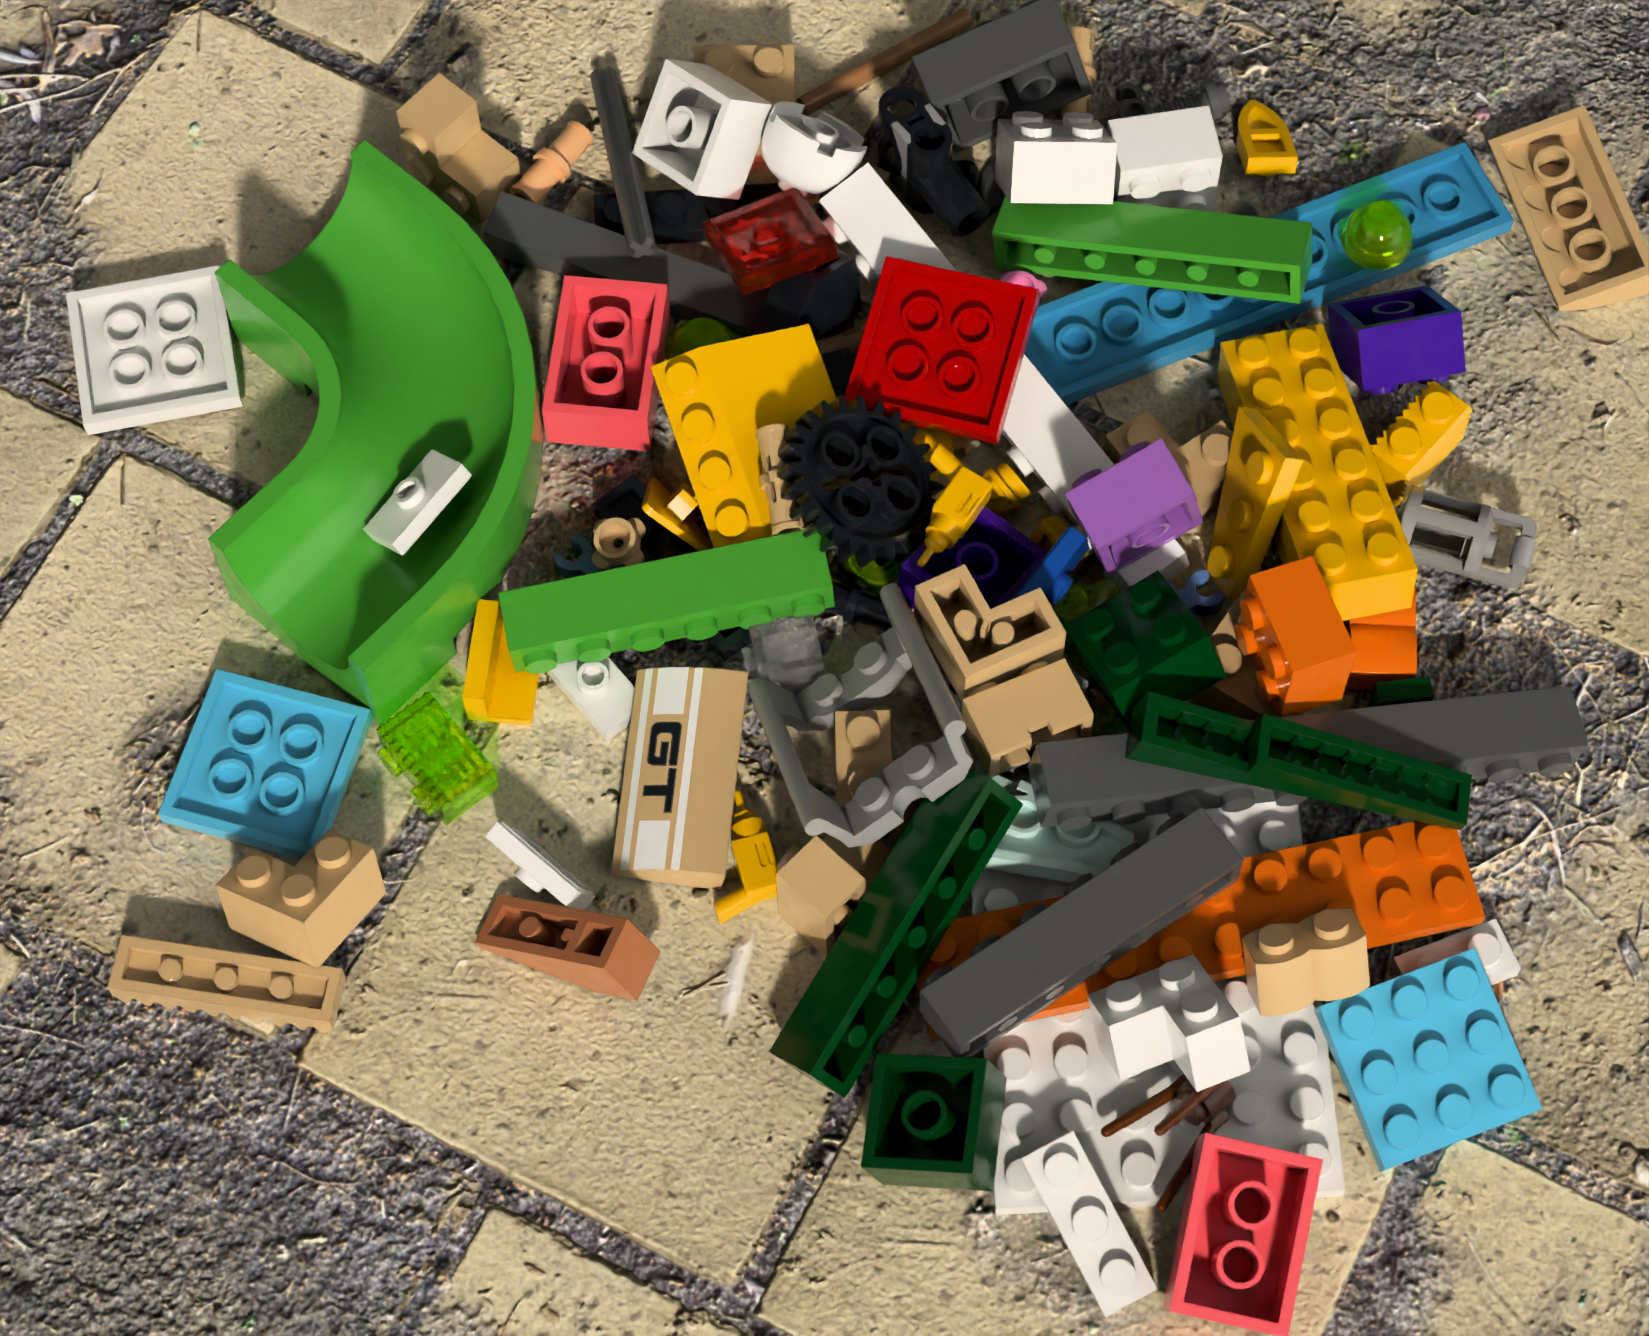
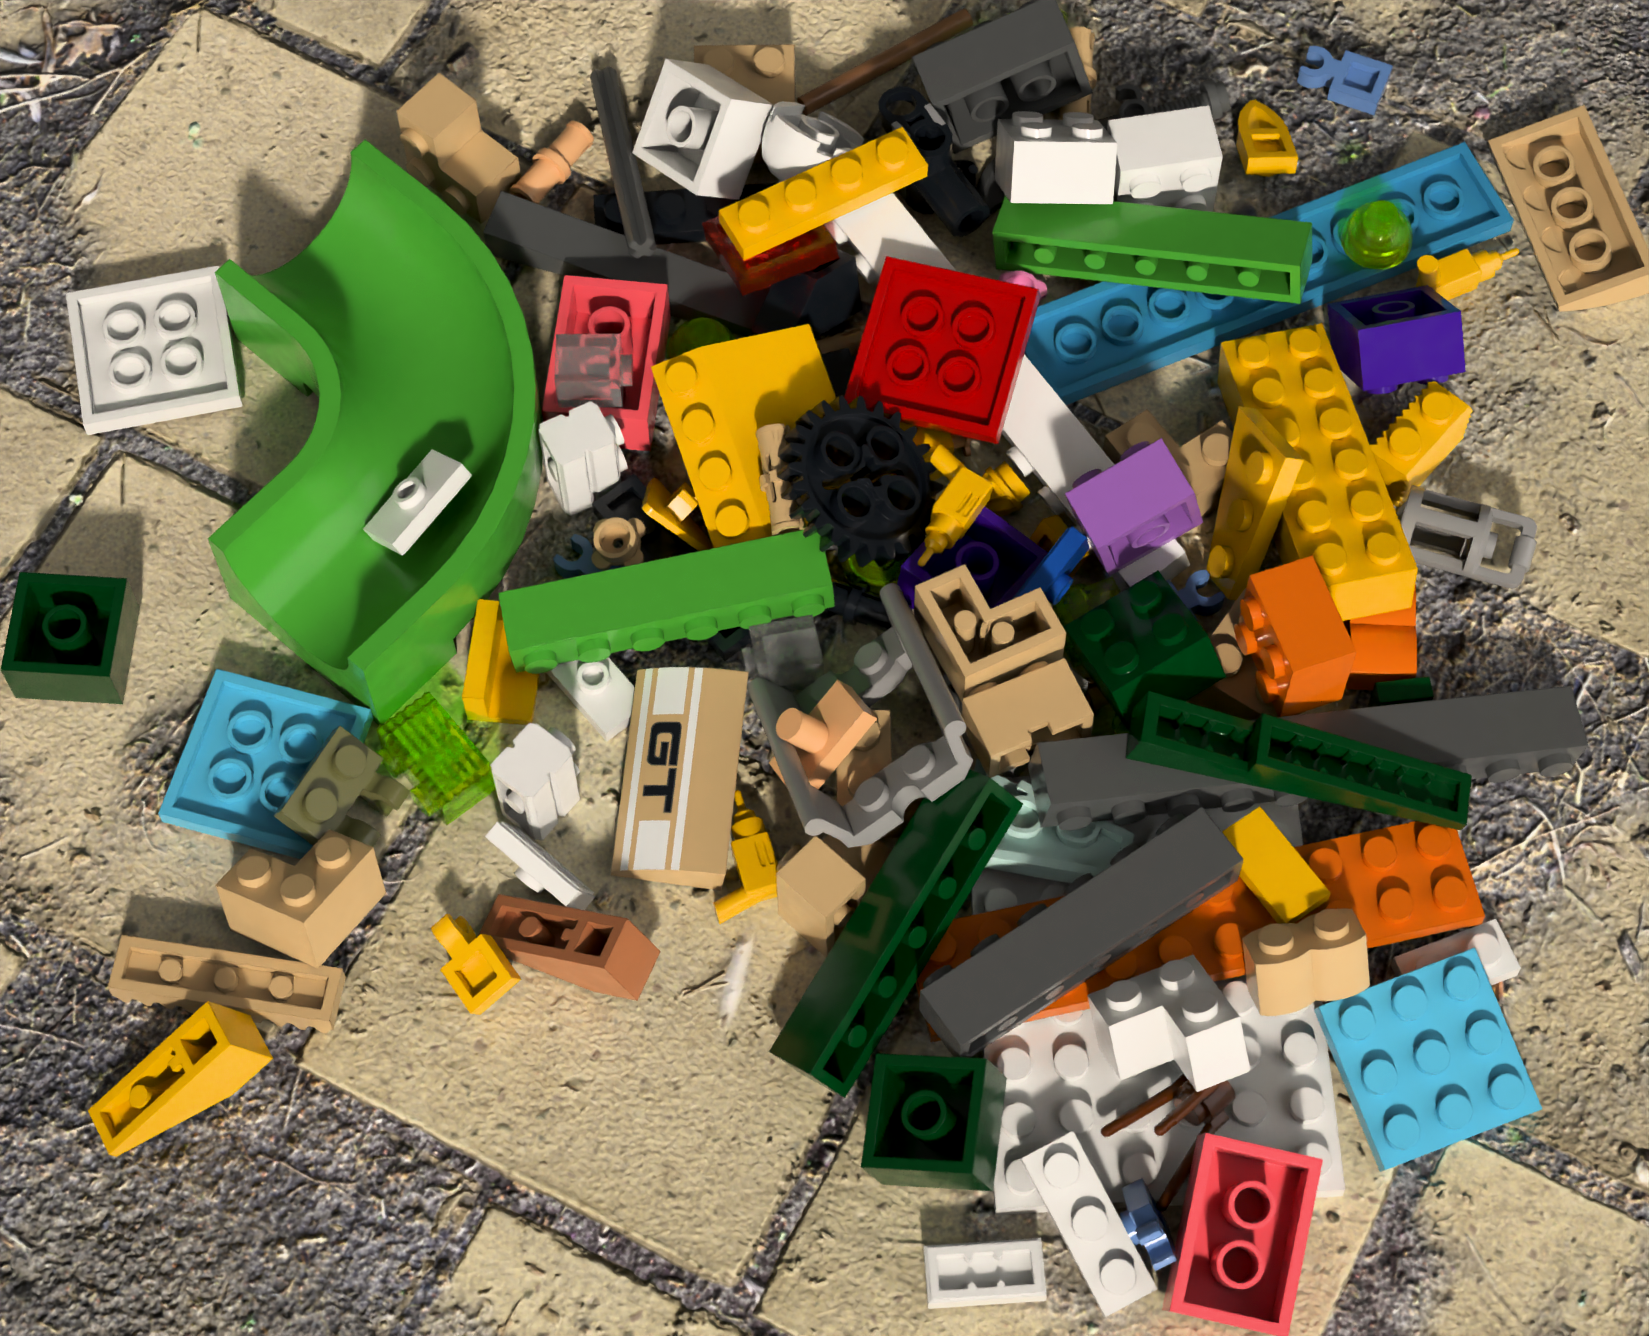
none -> dark green brick [1,572,140,704]
none -> yellow slope [87,1001,273,1157]
none -> olive plate [274,726,410,847]
none -> yellow plate [431,914,521,1015]
none -> white brick [490,723,580,841]
none -> white brick [538,401,628,516]
none -> clear brick [554,334,633,408]
none -> yellow plate [719,127,928,261]
none -> light nougat tile [769,679,878,790]
none -> white plate [923,1238,1047,1309]
none -> medium blue plate [1119,1178,1177,1271]
none -> yellow tile [1222,806,1331,924]
none -> medium blue plate [1297,46,1393,115]
none -> yellow piece [1416,248,1519,301]

